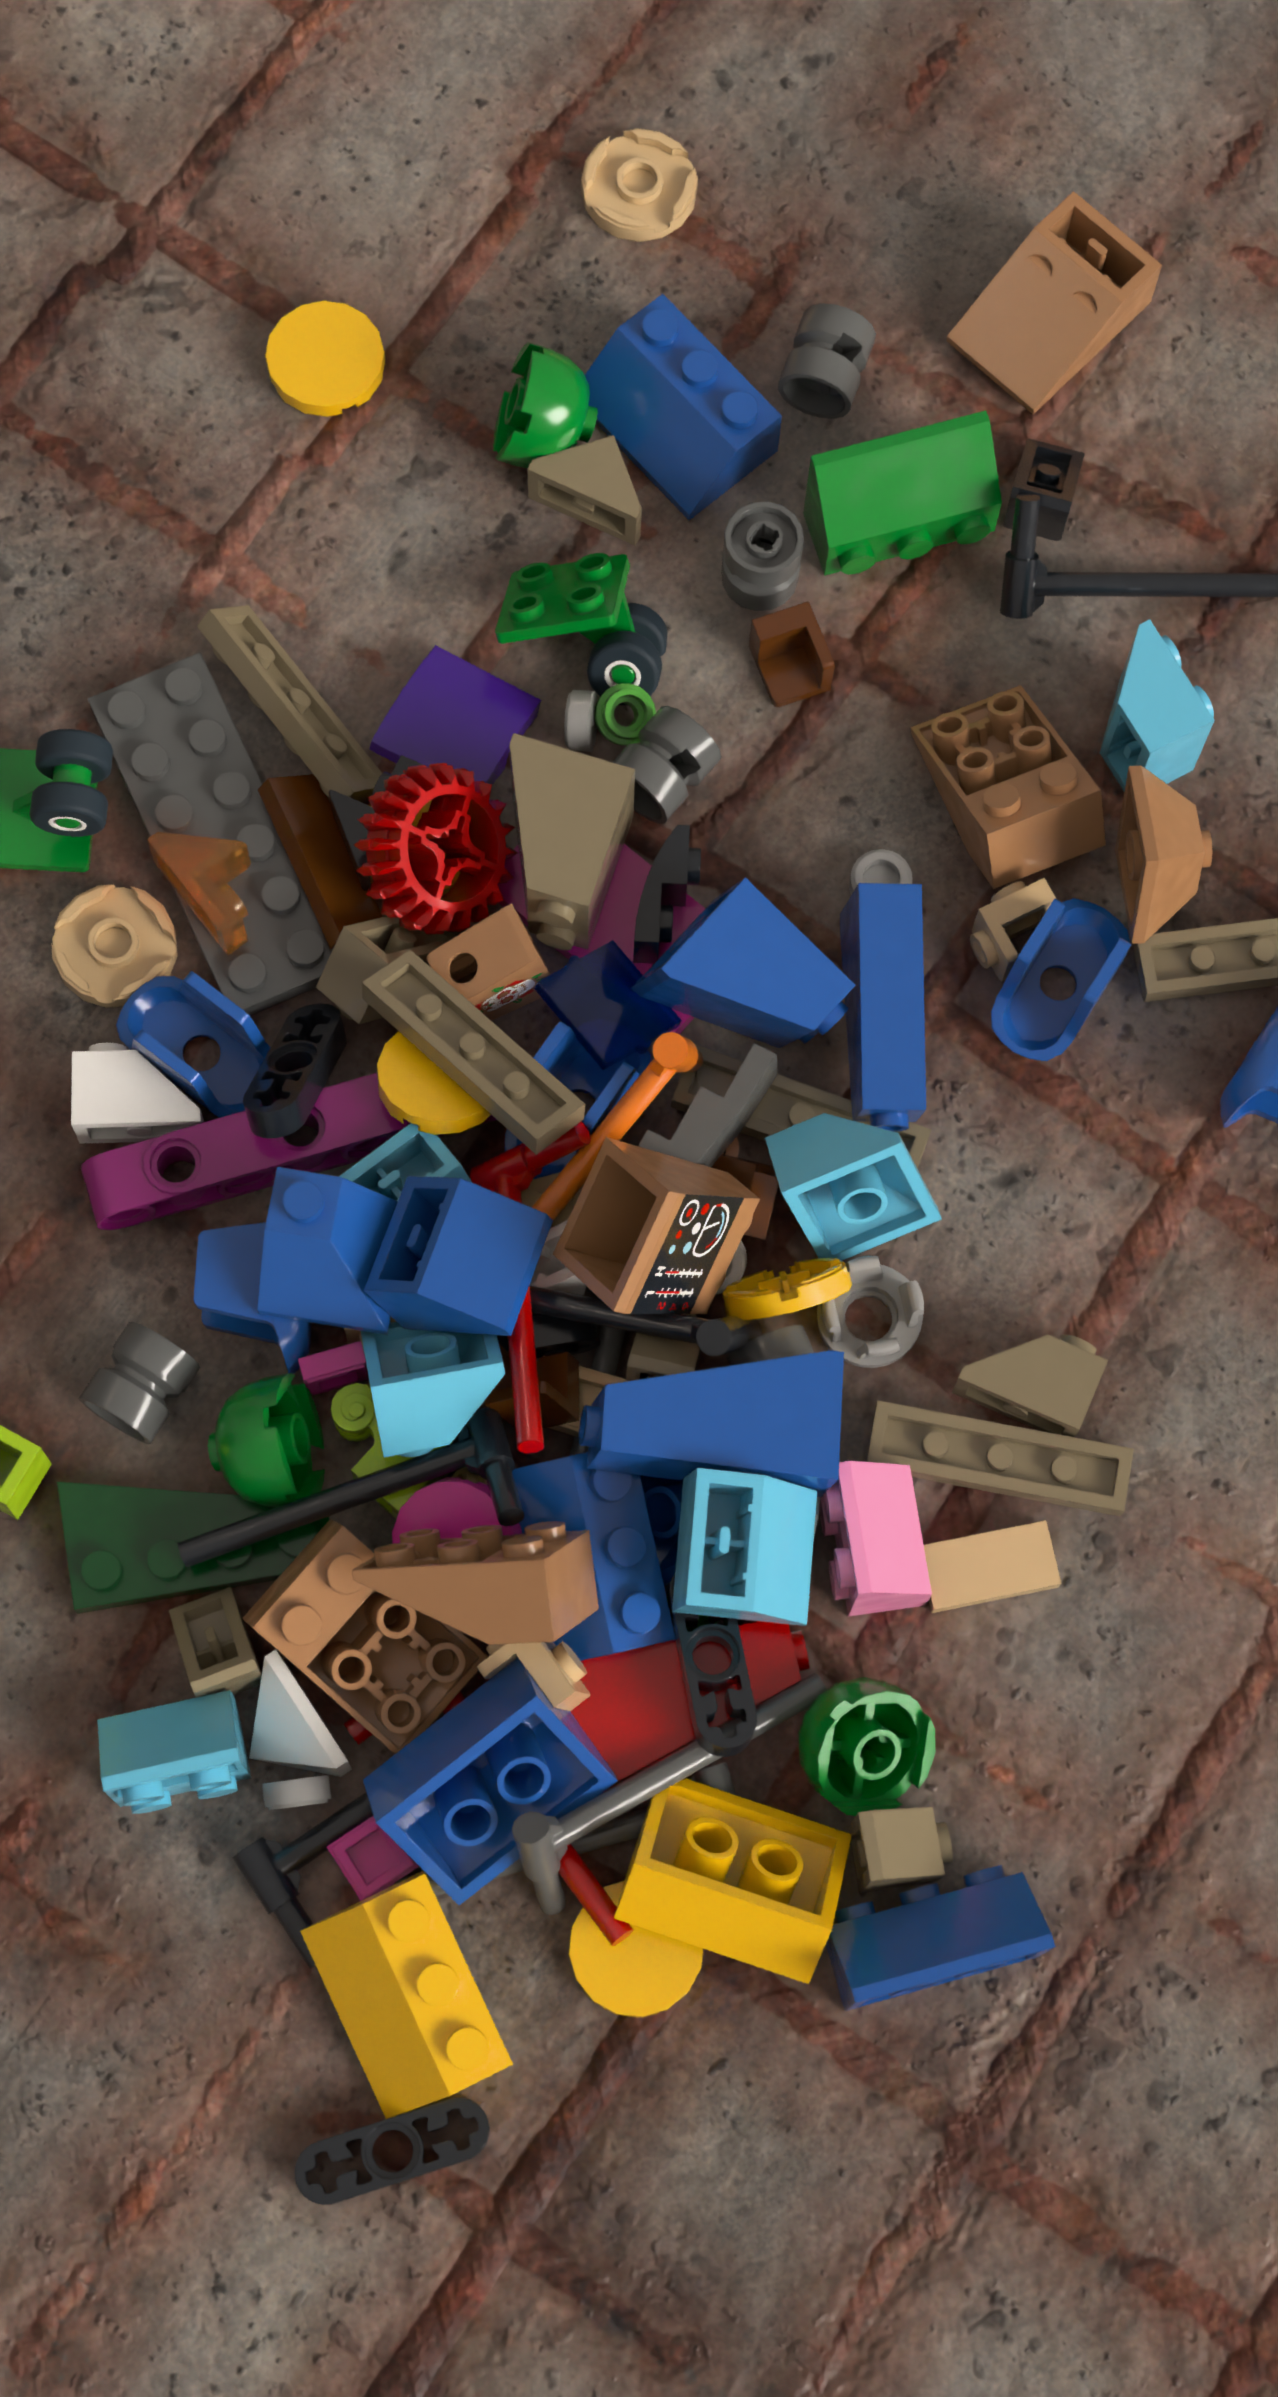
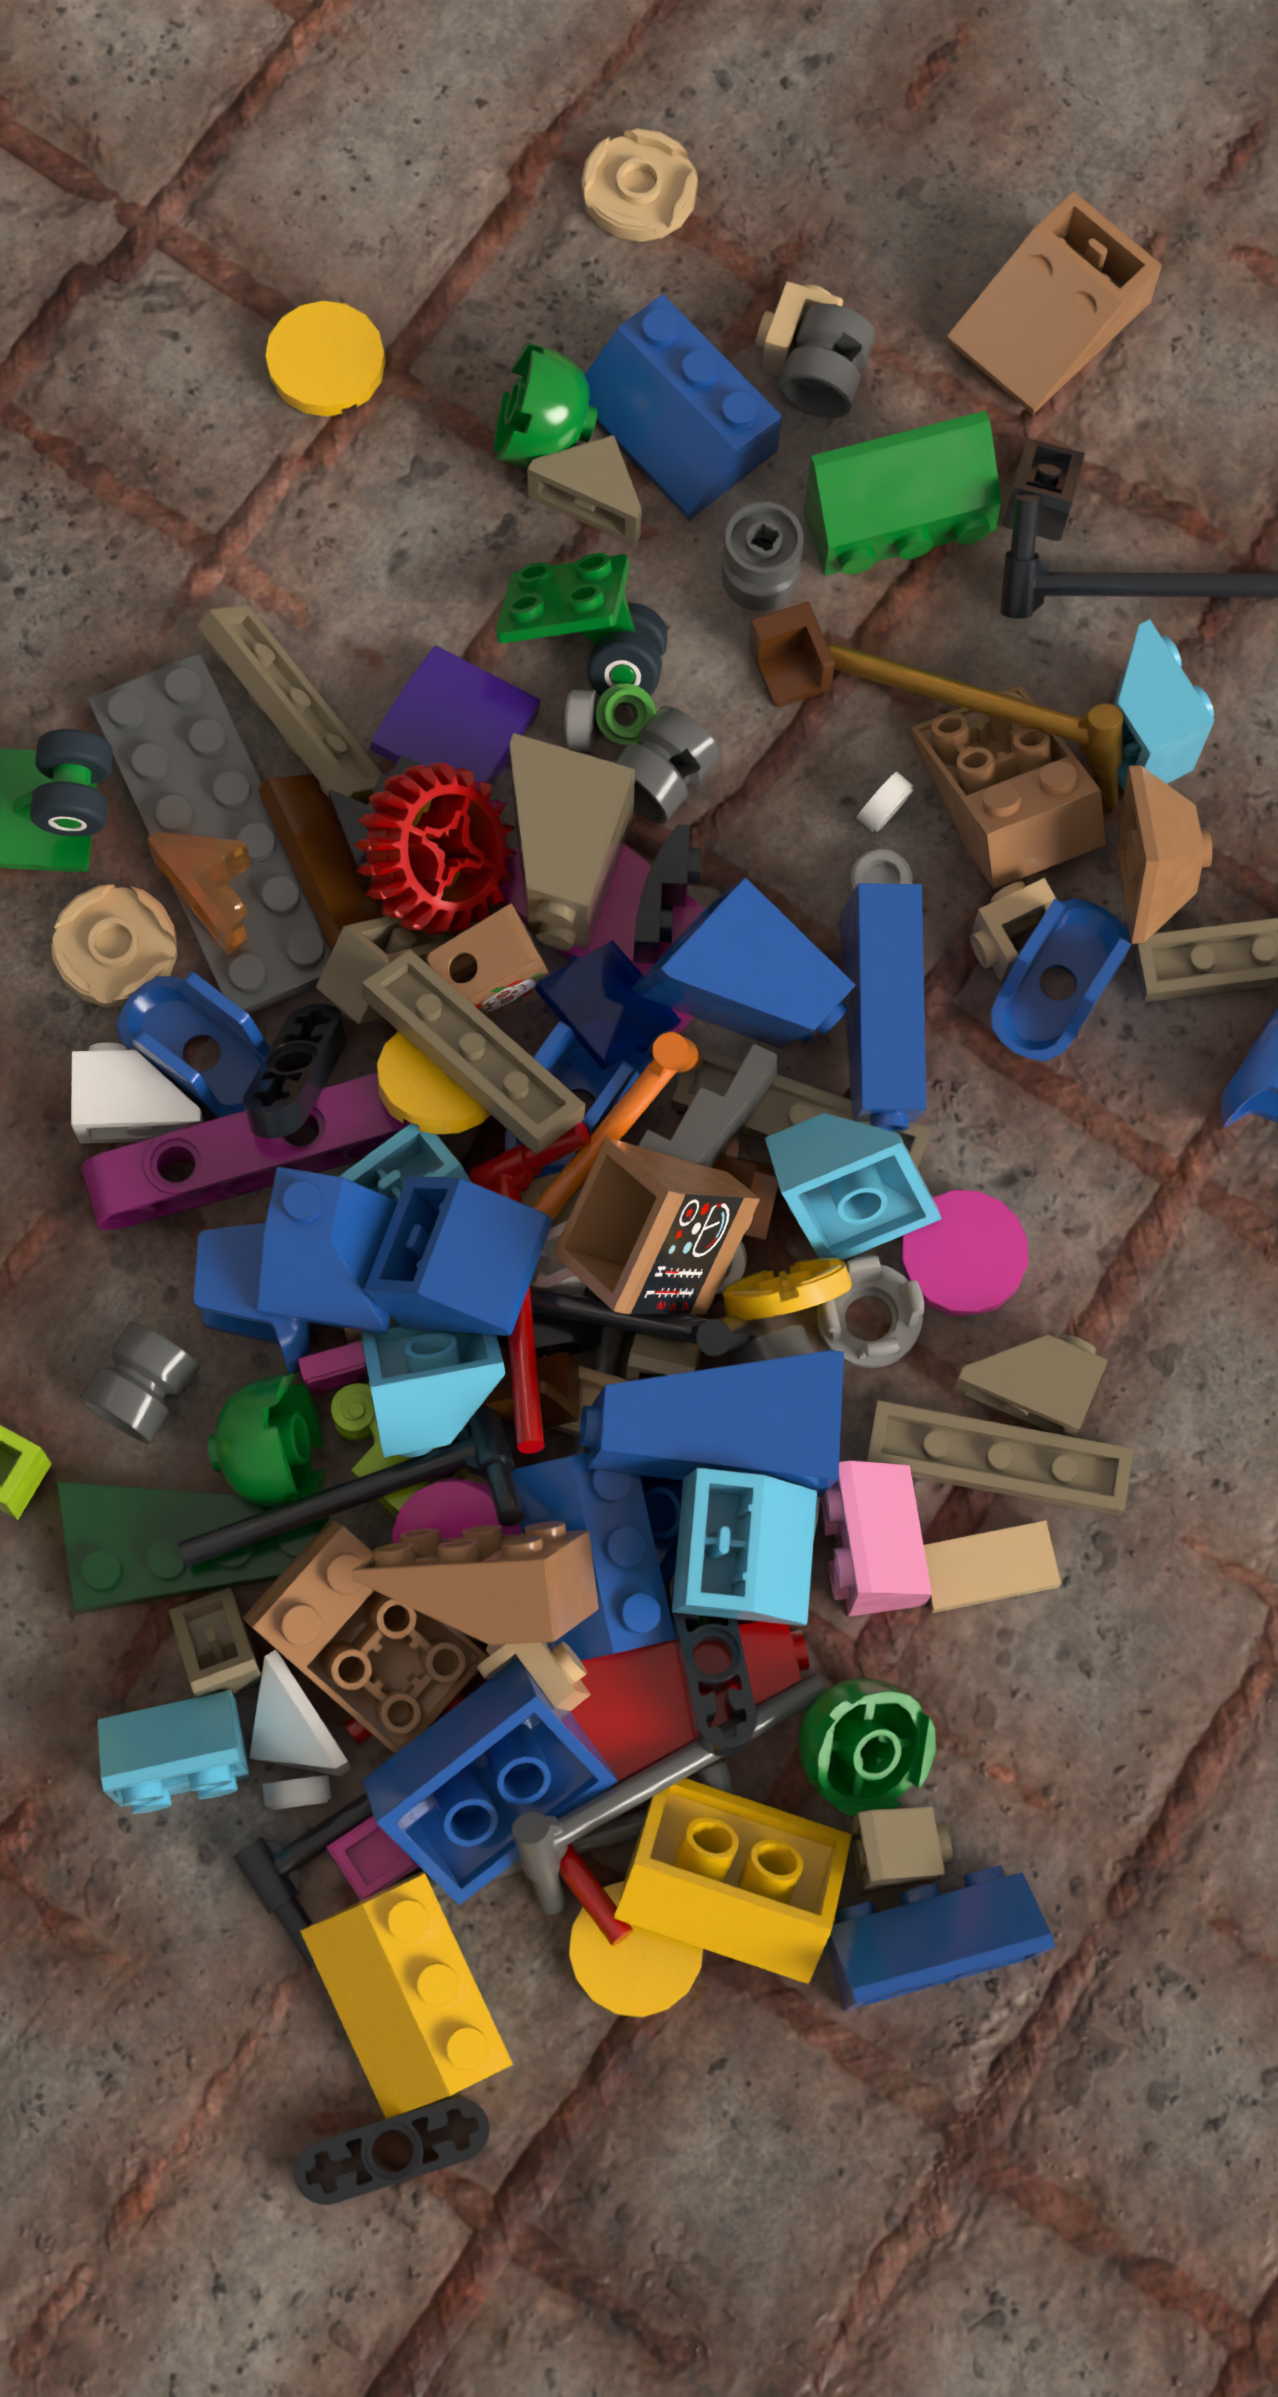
none -> tan bracket [756,281,843,377]
none -> pearl gold bar [828,643,1123,810]
none -> white tile [856,772,913,833]
none -> dark pink tile [901,1190,1028,1317]

